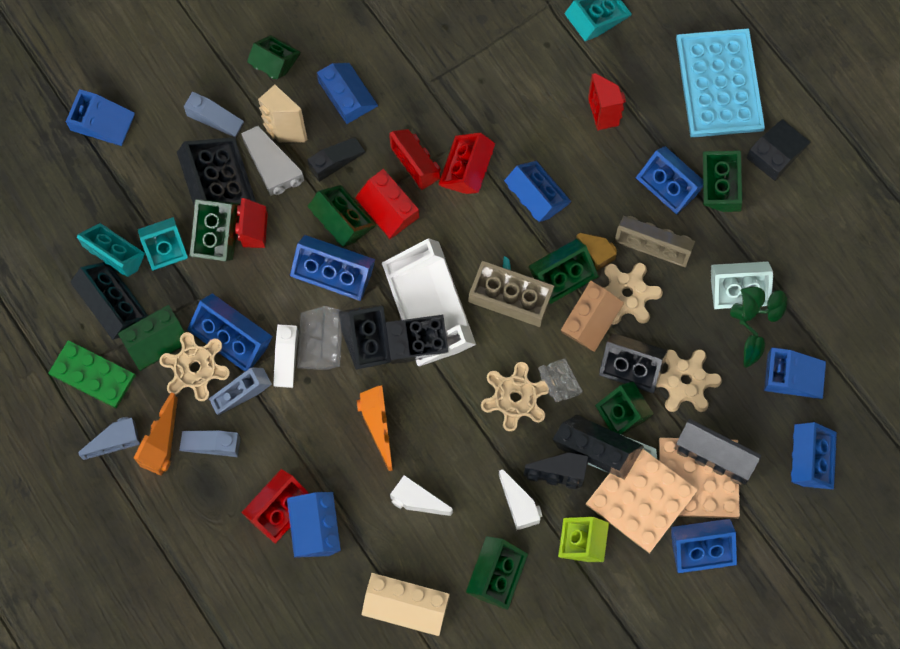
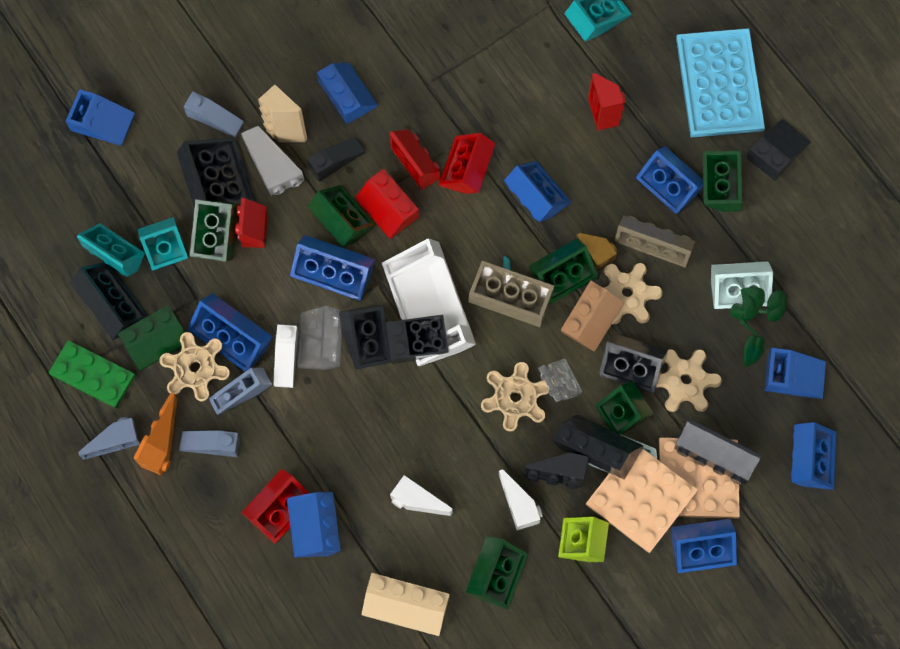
dark green slope [247,35,301,79] -> none
orange wedge [357,385,393,471] -> none

